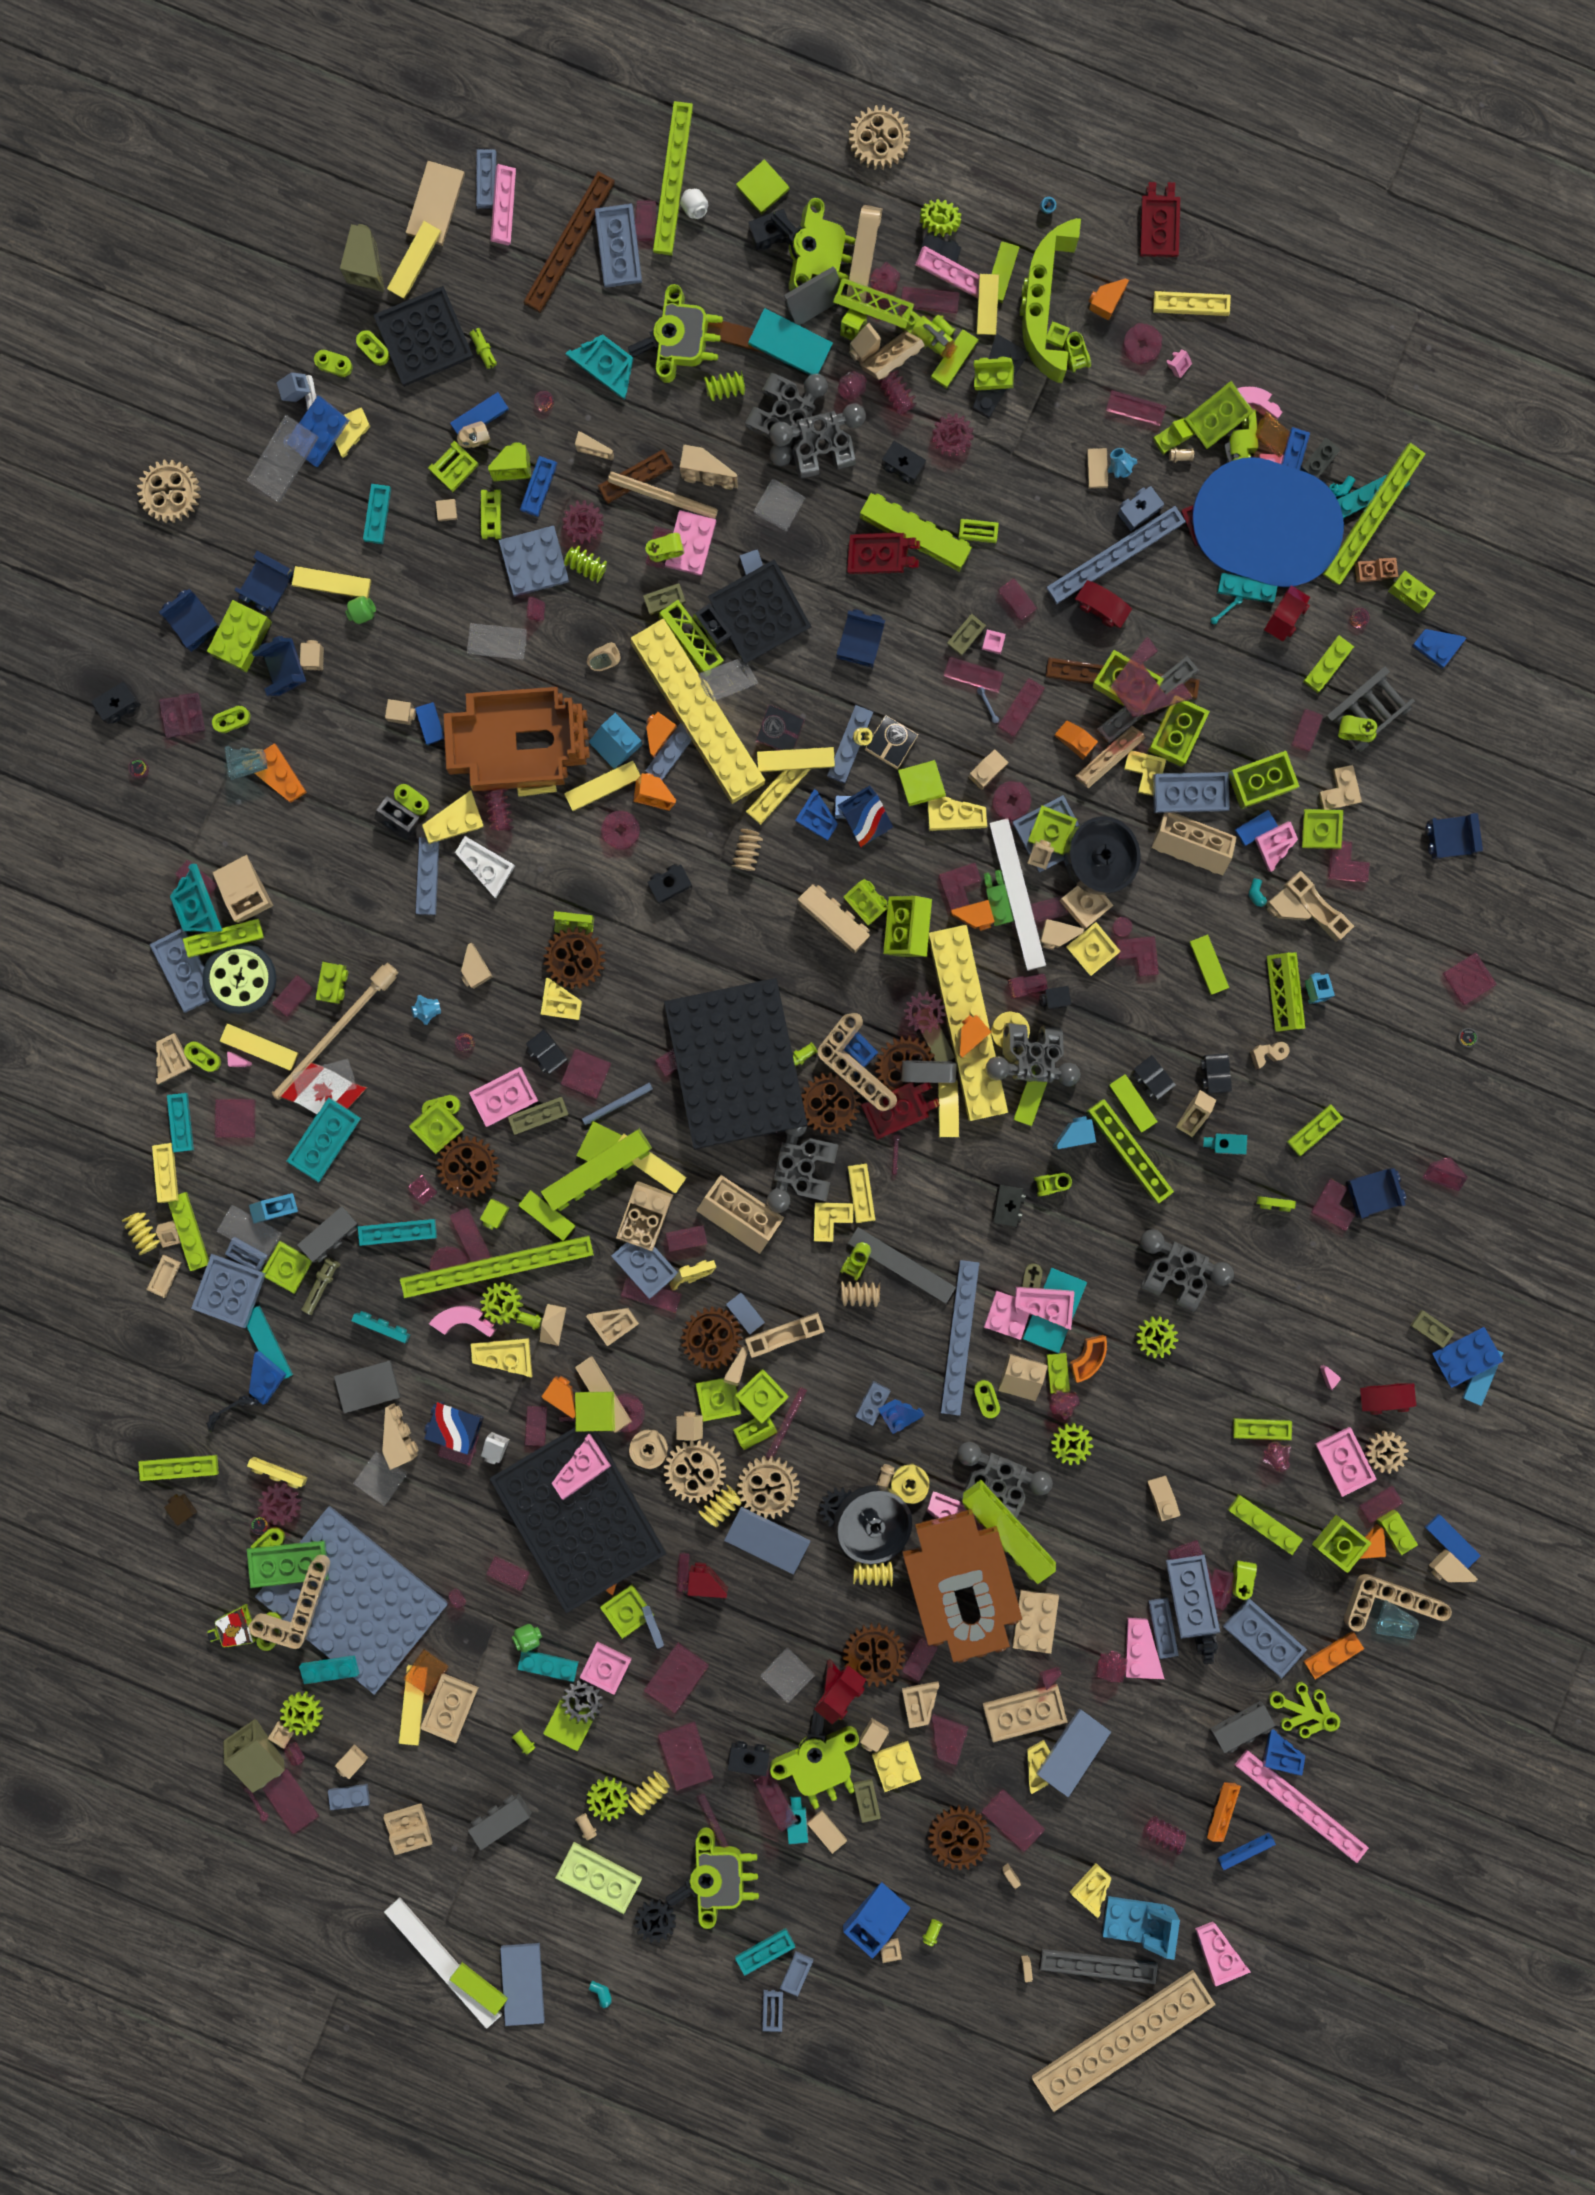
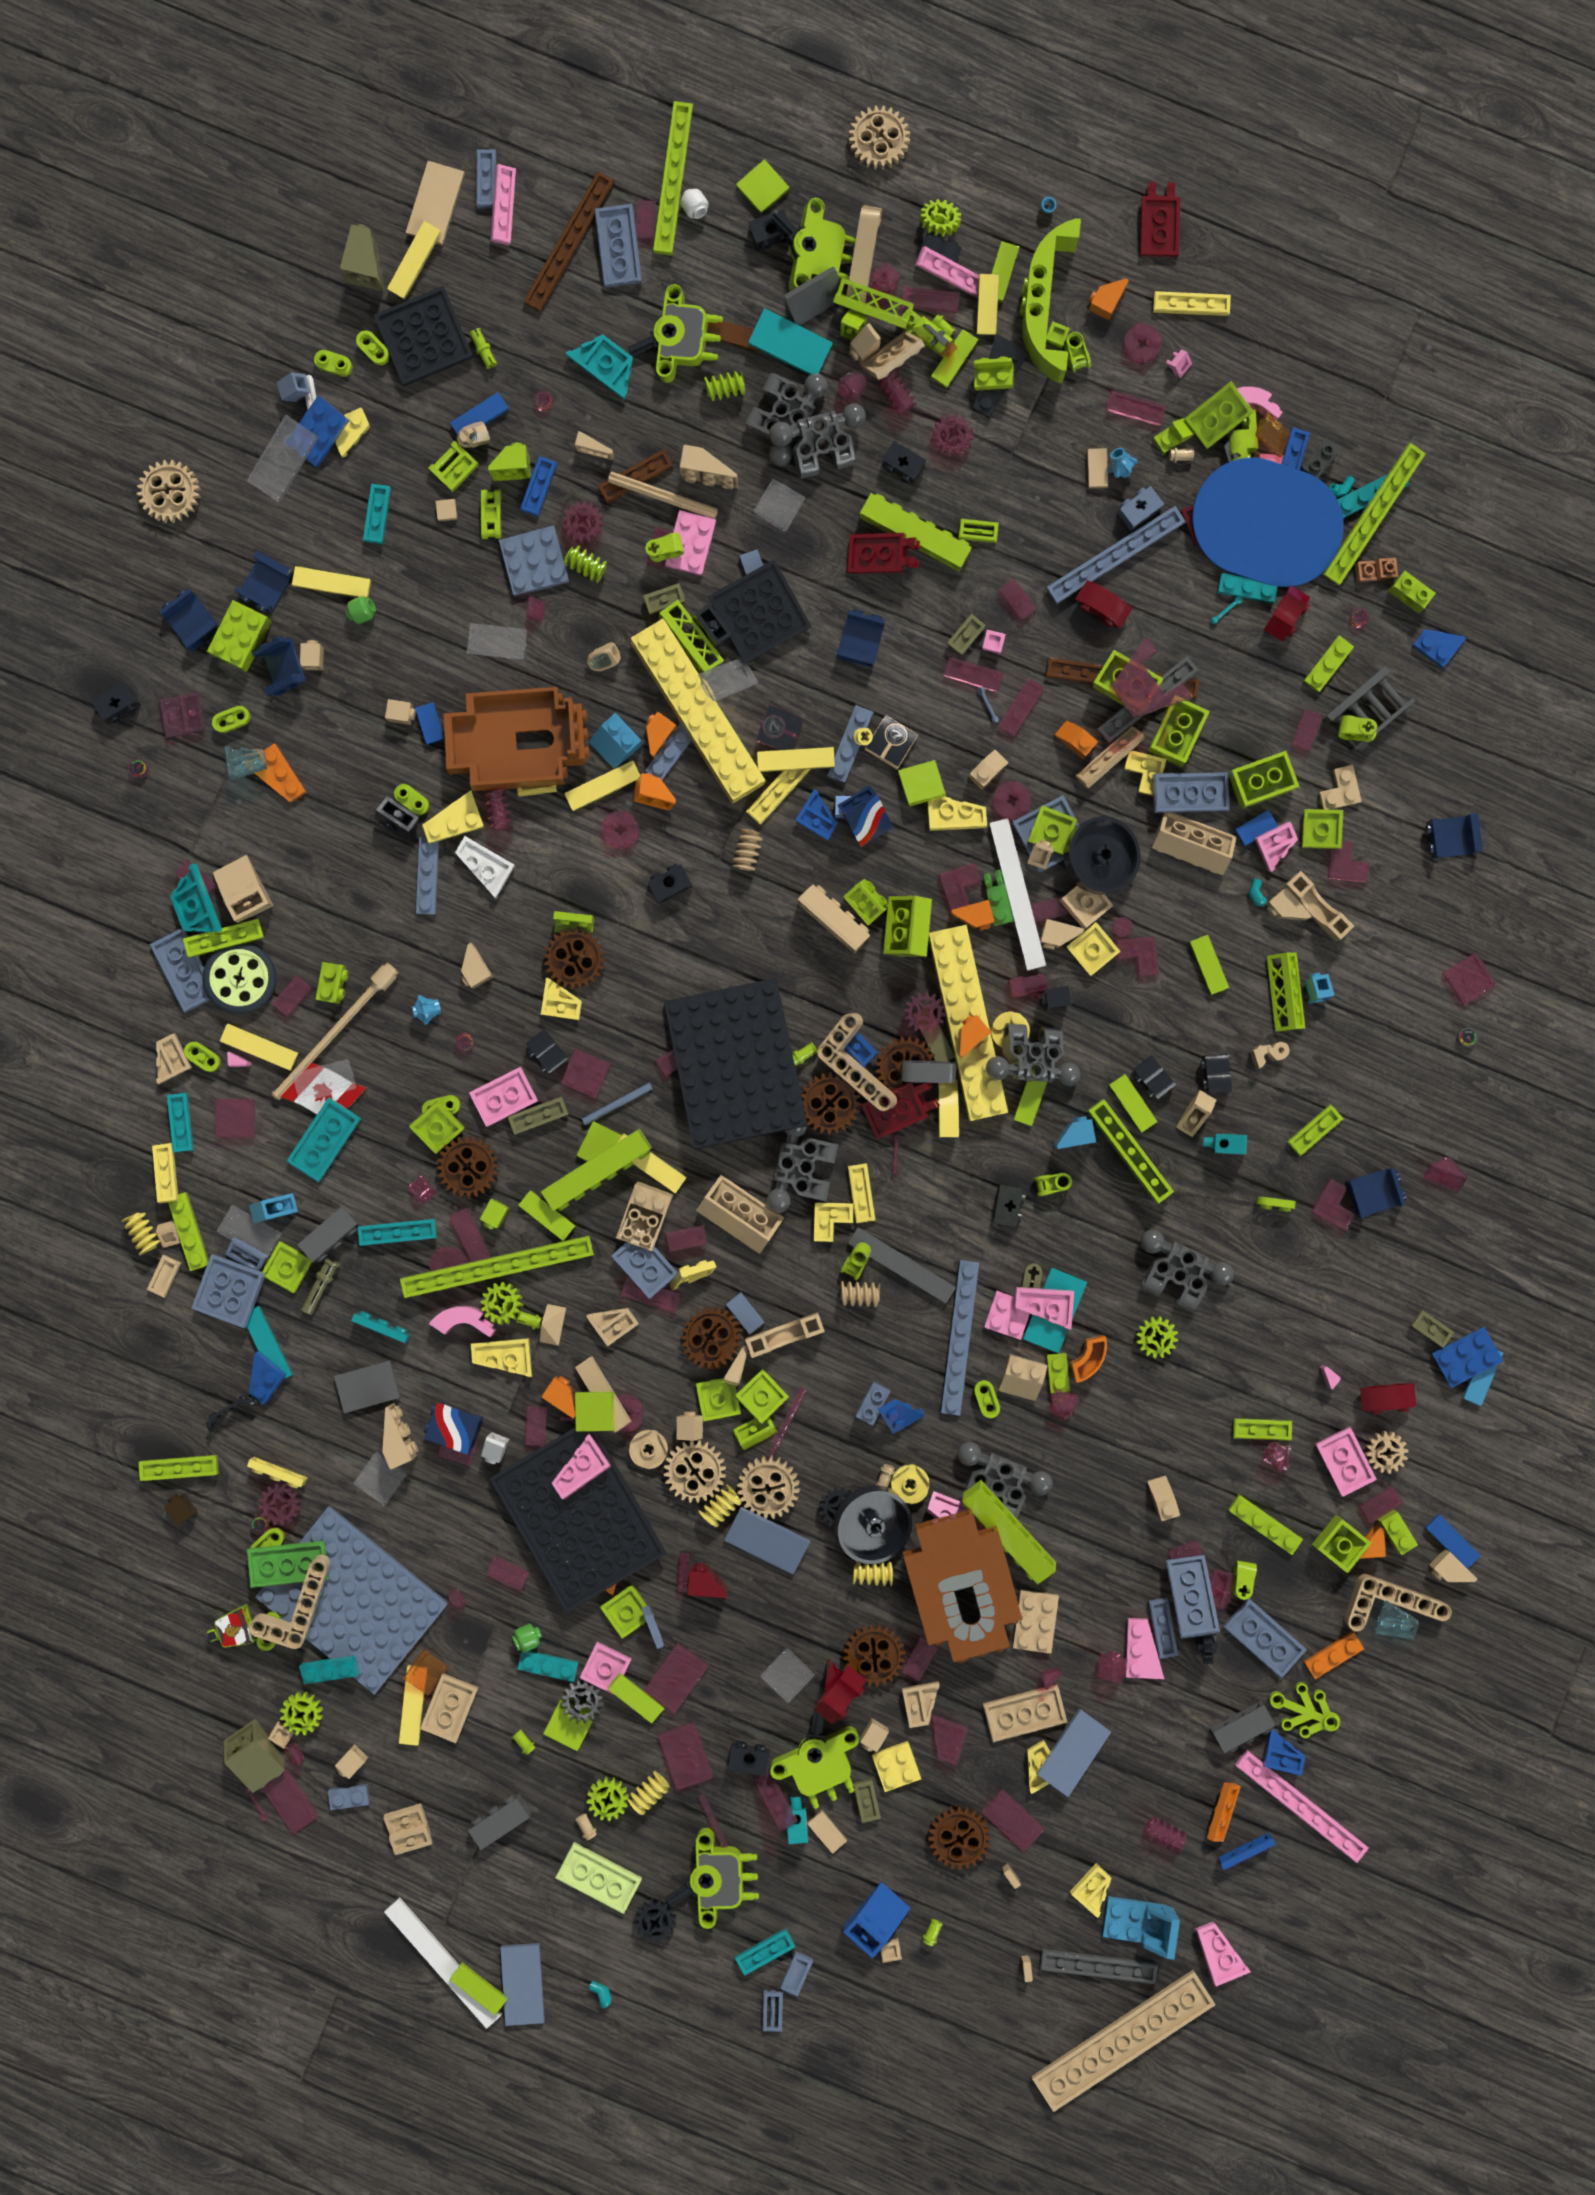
lime gear [1051,1423,1093,1465] -> none
none -> lime tile [607,1673,664,1723]

